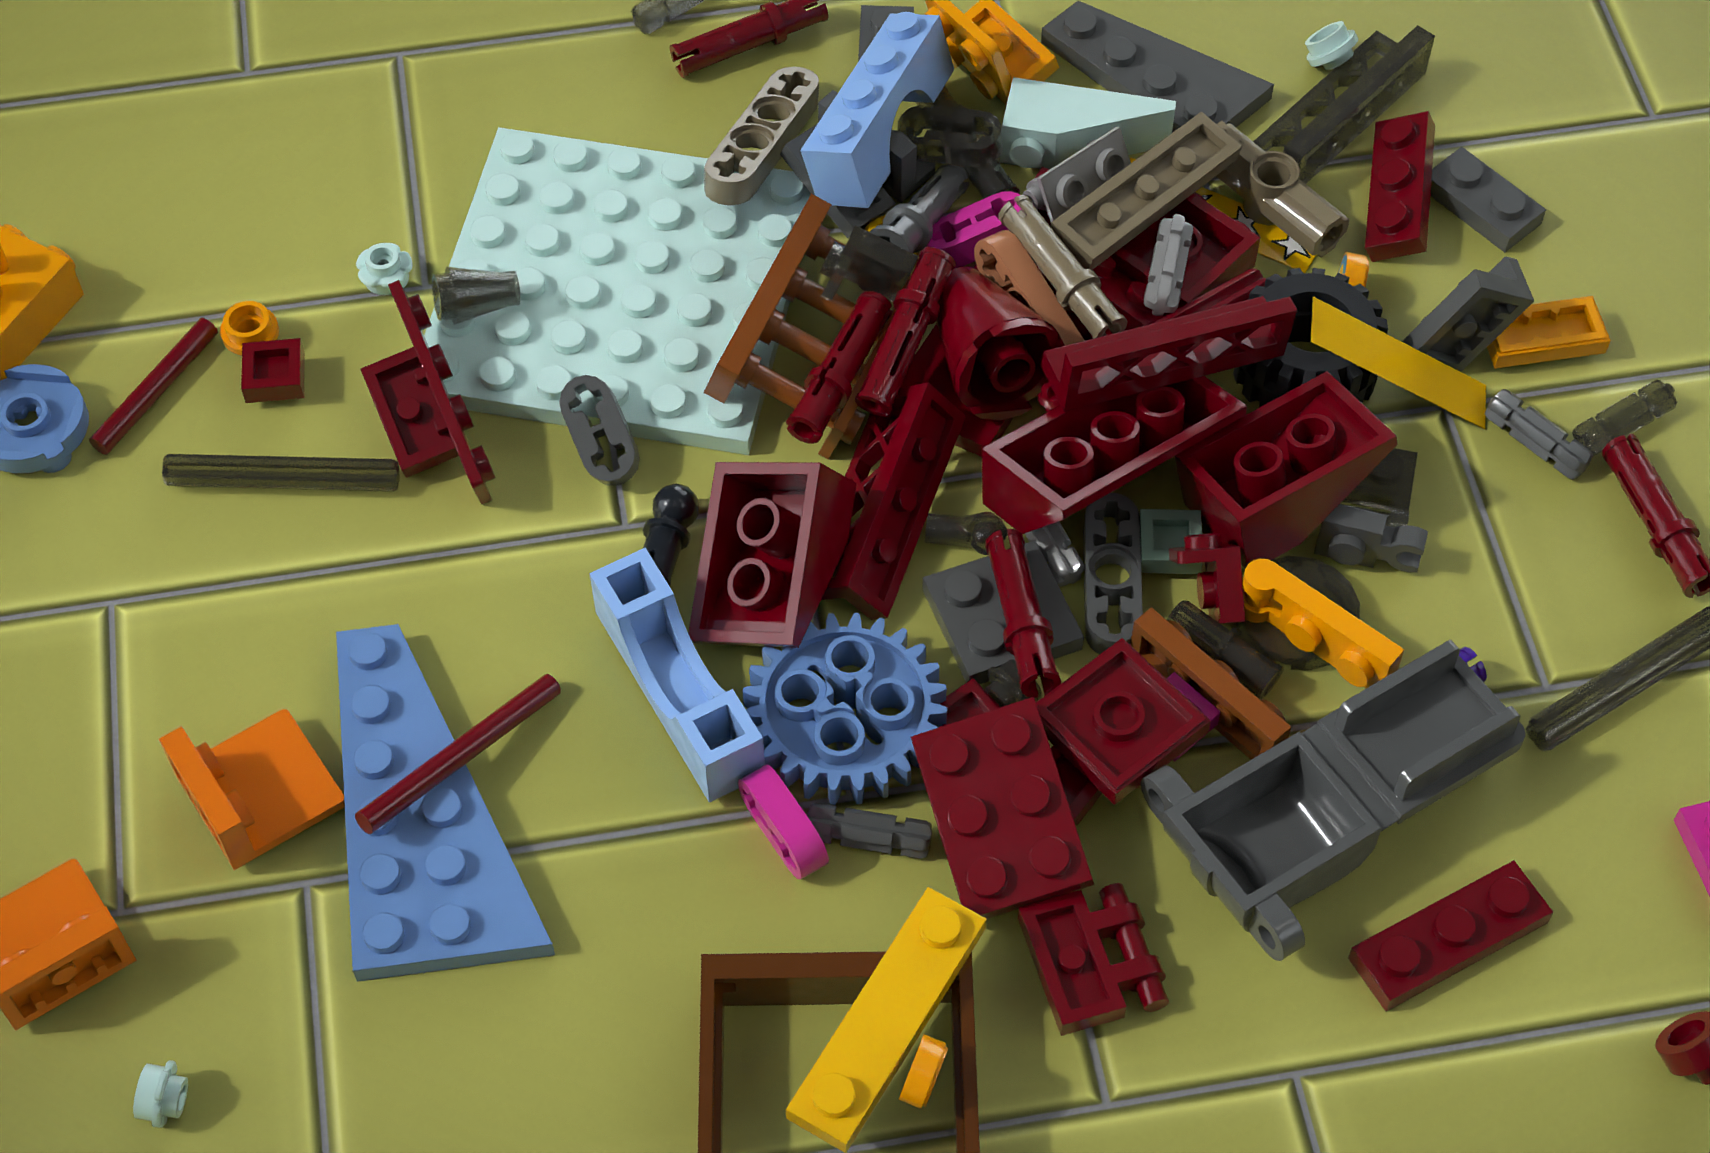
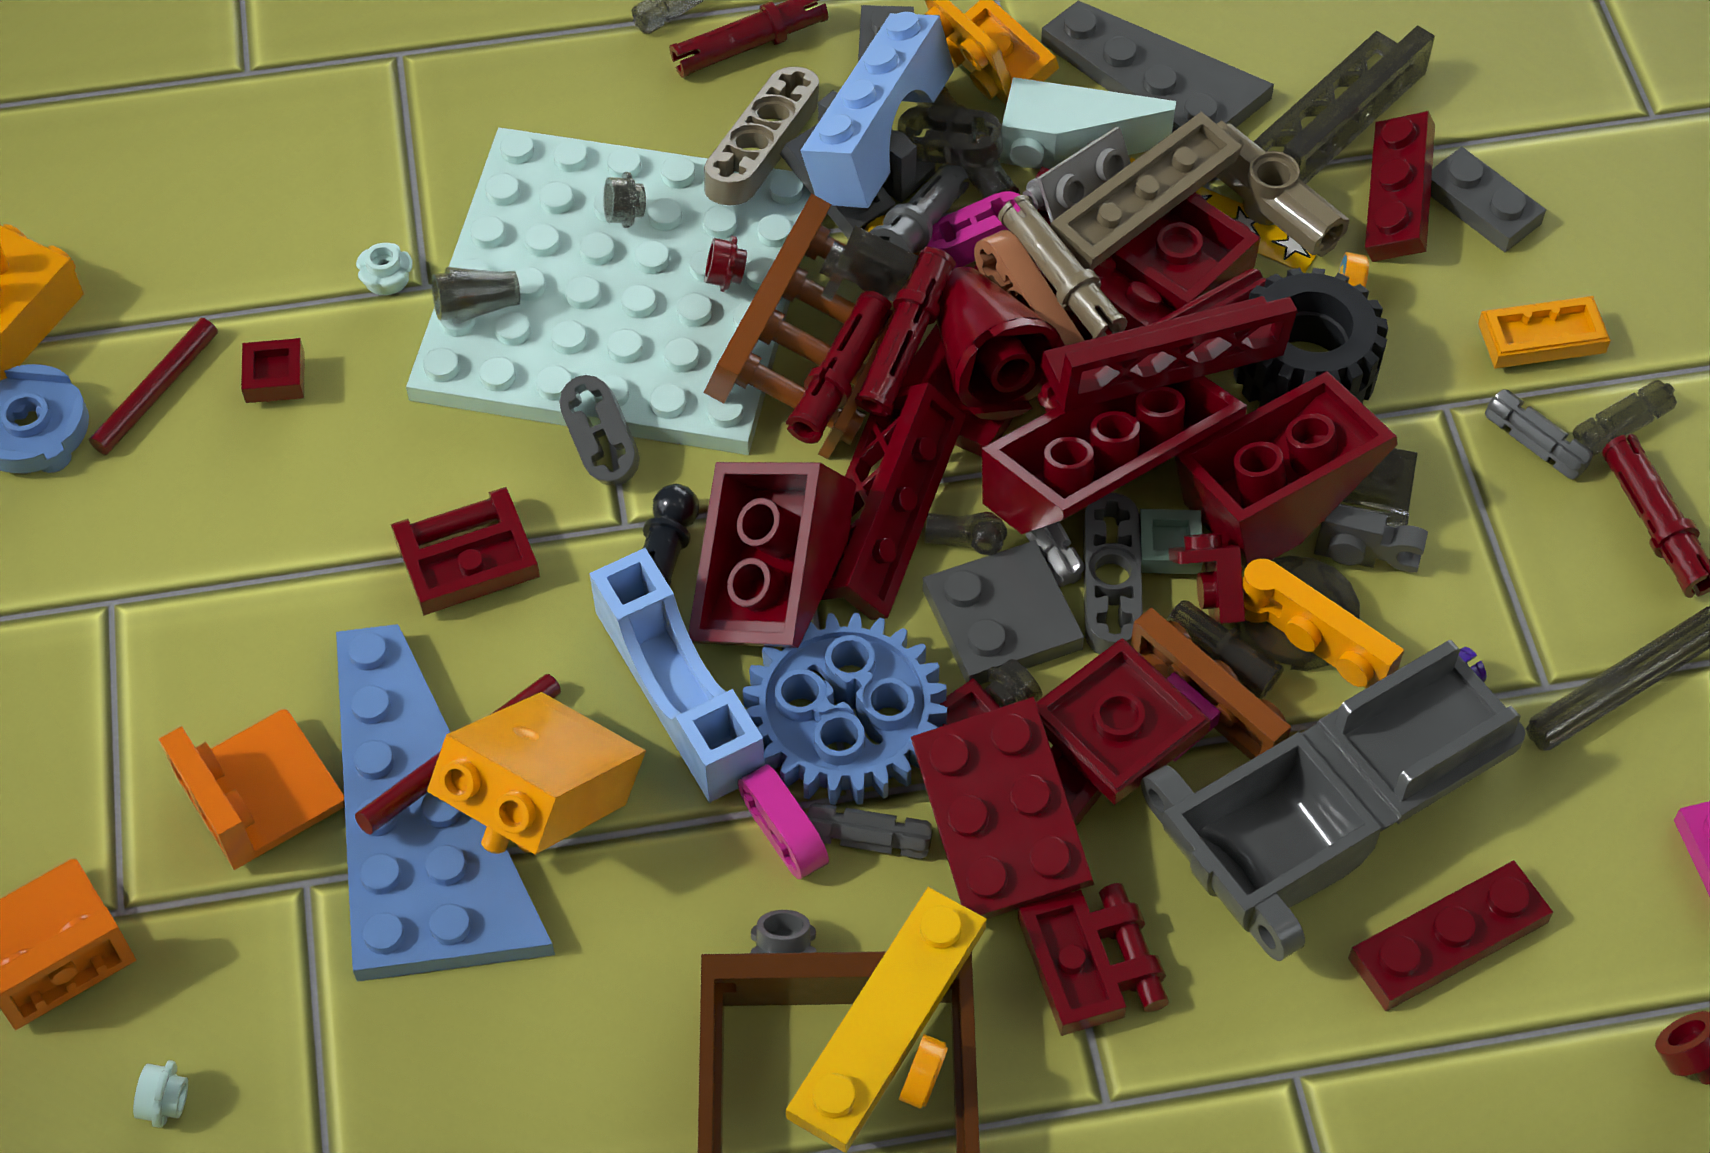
clear smoke axle [162,454,400,491] -> none
light orange plate [220,301,279,356] -> none
dark red bracket [360,280,496,505] -> none
dark red pin [985,529,1061,698] -> none
light grey axle [1144,214,1193,317] -> none
light aqua plate [1305,21,1358,70] -> none
yellow sticker [1310,297,1486,429] -> none
dark grey bracket [1402,256,1534,372] -> none
none -> dark red plate [390,487,540,616]
none -> light orange piece [427,692,646,855]
none -> clear smoke plate [603,172,646,228]
none -> dark red plate [704,235,747,292]
none -> dark grey plate [750,910,817,953]

